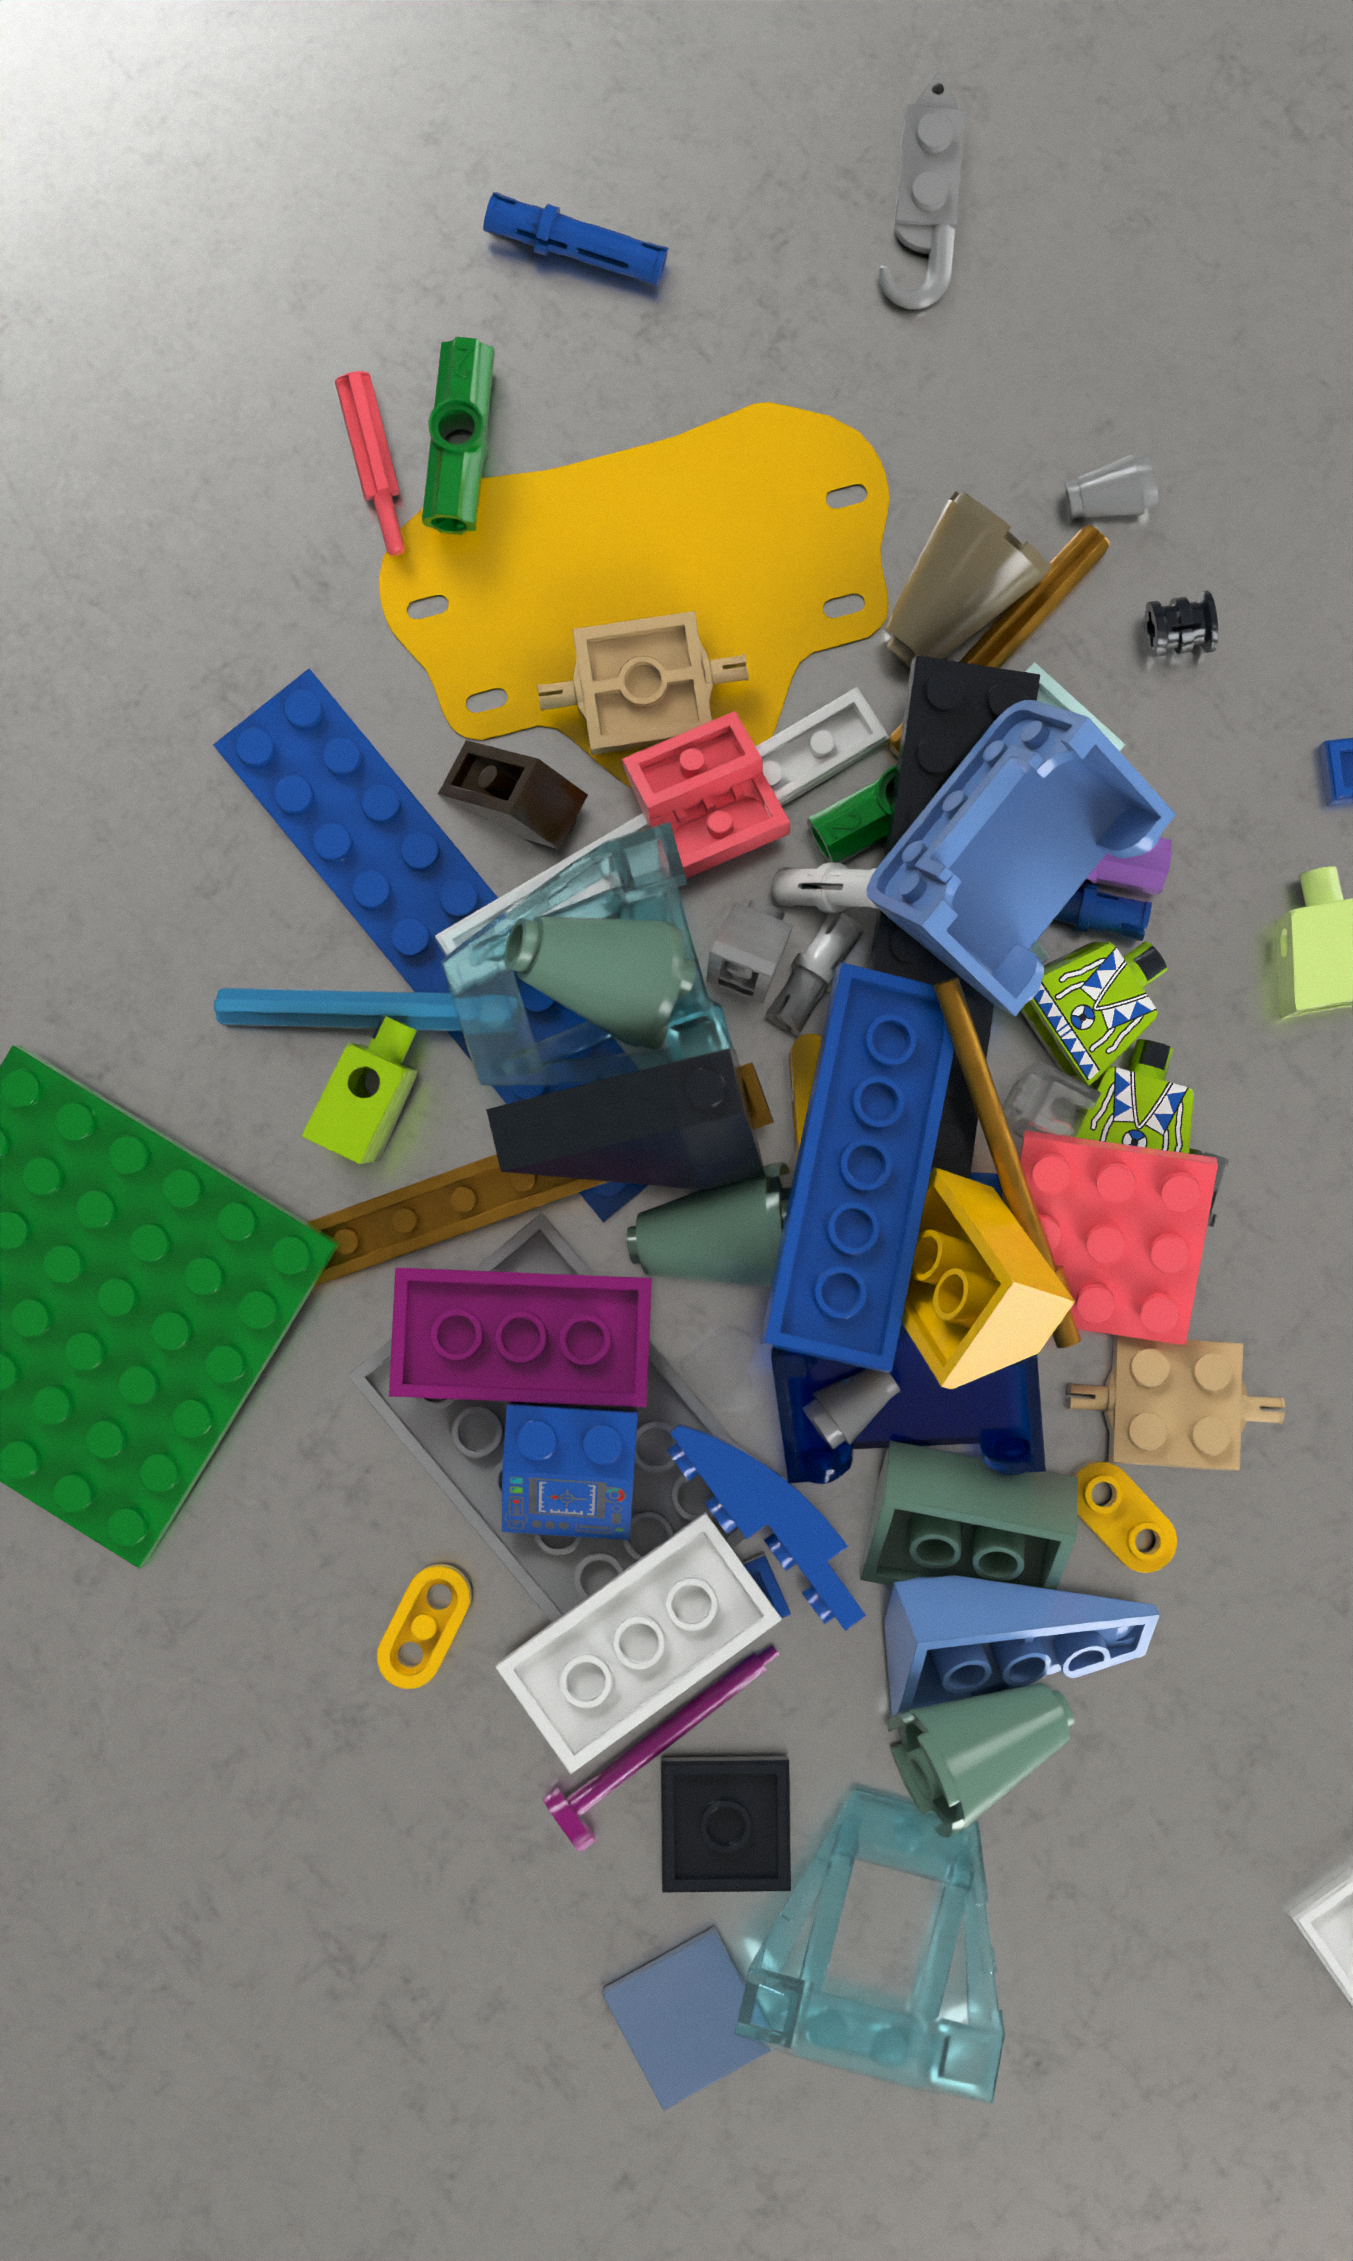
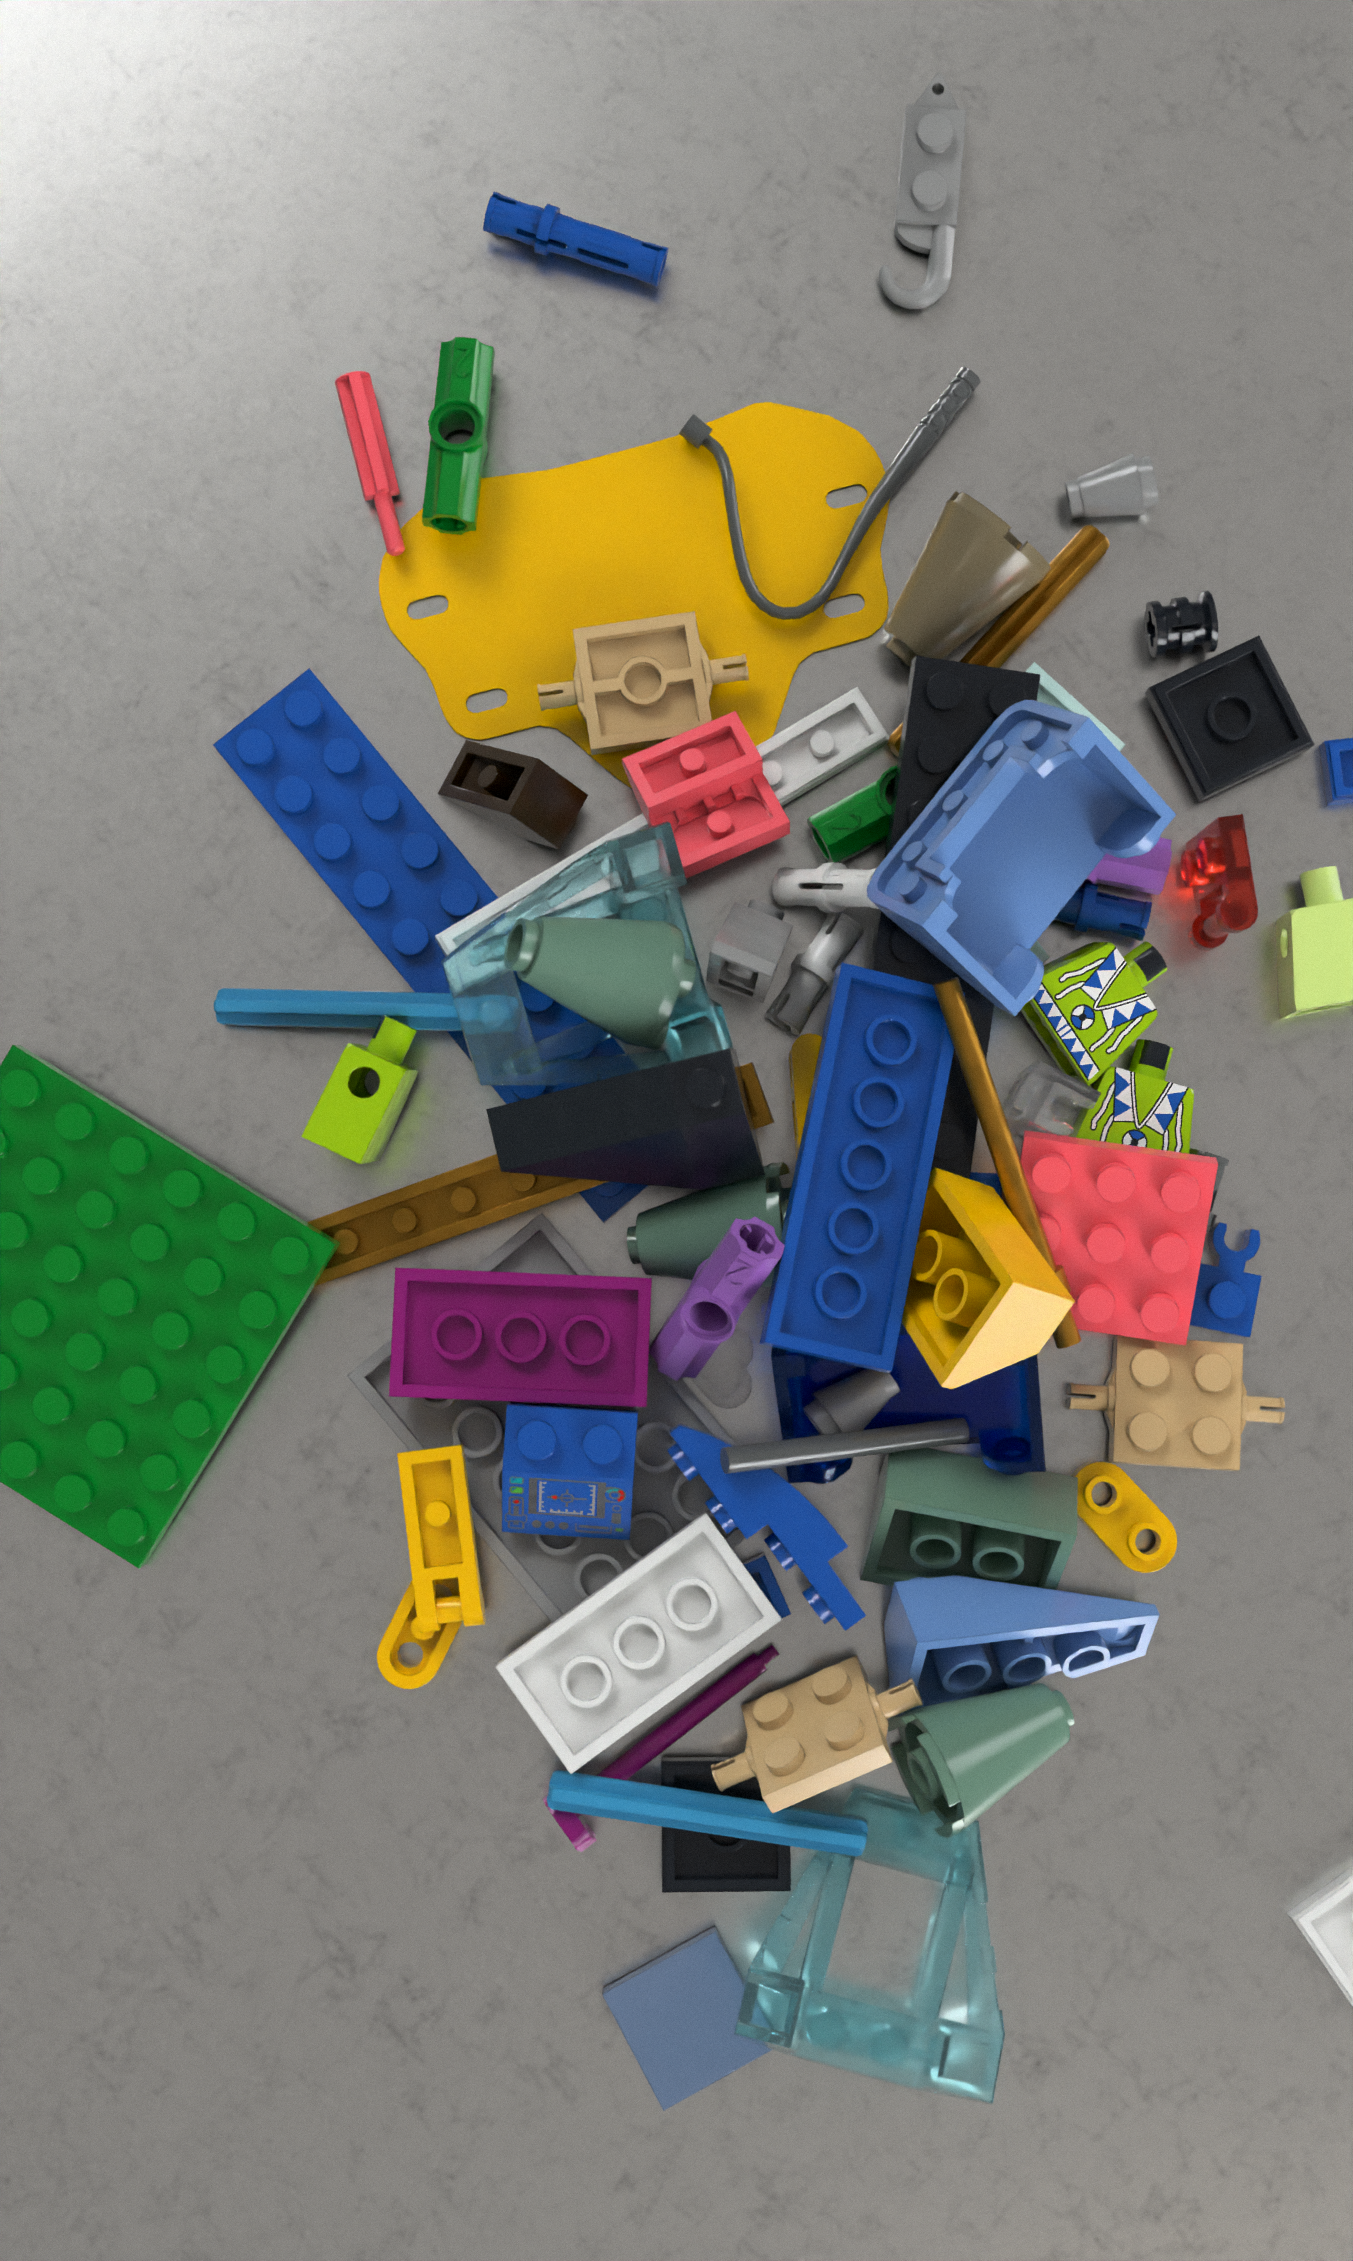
none -> yellow plate [397,1444,485,1633]
none -> dark azure axle [547,1770,868,1856]
none -> medium lavender piece [649,1216,785,1381]
none -> dark grey piece [679,367,981,620]
none -> tan plate [711,1655,923,1814]
none -> dark grey bar [720,1417,969,1474]
none -> black plate [1145,636,1315,802]
none -> clear red plate [1180,814,1258,951]
none -> blue plate [1189,1222,1262,1337]

